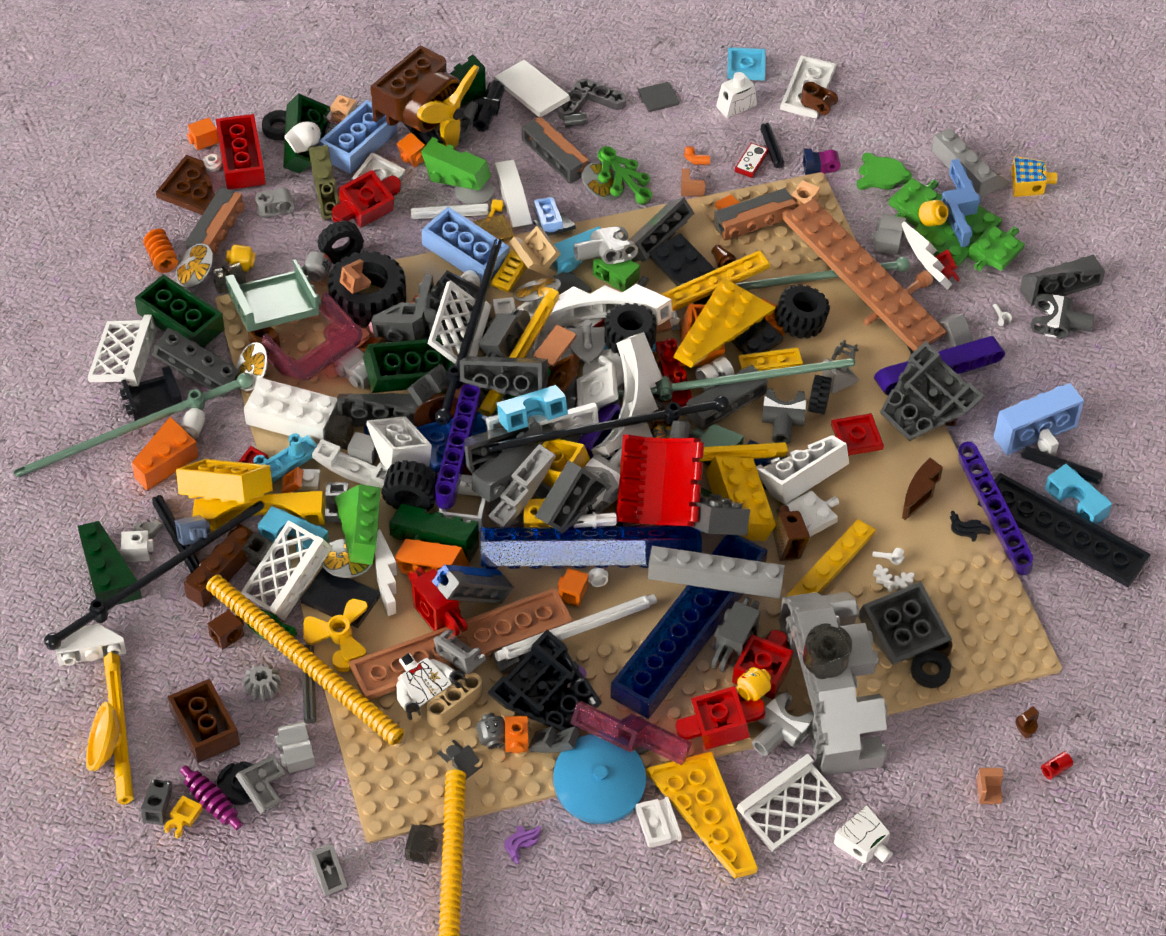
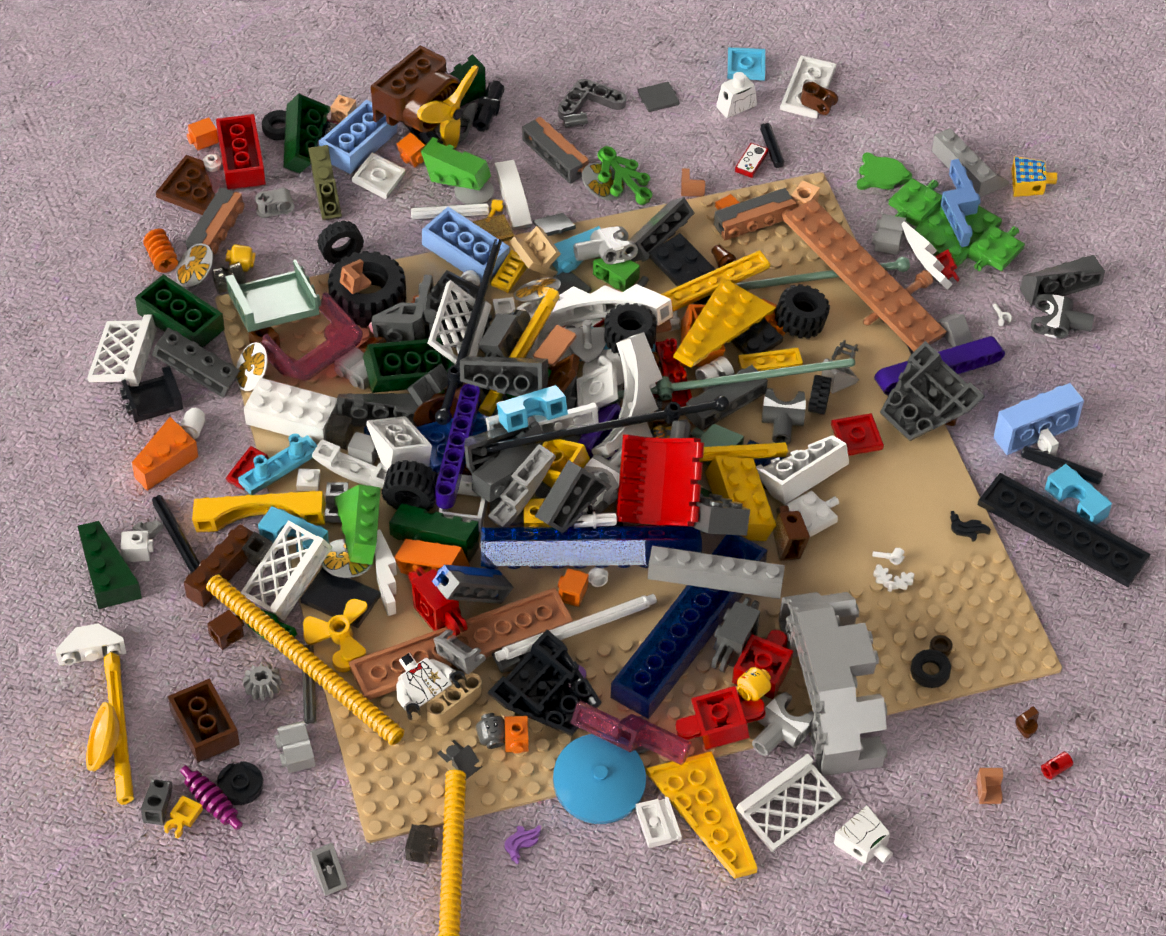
sand green bar [14,372,253,477] -> none
black bar [44,501,265,650] -> none
sand blue brick [175,515,210,545] -> none
yellow brick [176,459,273,504] -> none
light grey tile [236,754,286,814] -> none
orange tile [282,467,304,493] -> none
white cap [285,121,321,153] -> none
light grey head [303,251,332,282] -> none
red brick [332,169,401,228] -> none
white tile [494,60,570,117] -> none
dark grey slope [528,726,580,753] -> none
light blue plate [534,197,563,232] -> none
orange arm [683,146,710,165] -> none
yellow plate [781,519,876,603] -> none
leg [802,149,841,175] -> none
clear smoke brick [803,623,852,680] -> none
dark grey slope [859,581,952,665] -> none
reddish brown slope [902,458,943,520] -> none
yellow head [919,200,949,227] -> none
dark purple beam [958,441,1033,575] -> none

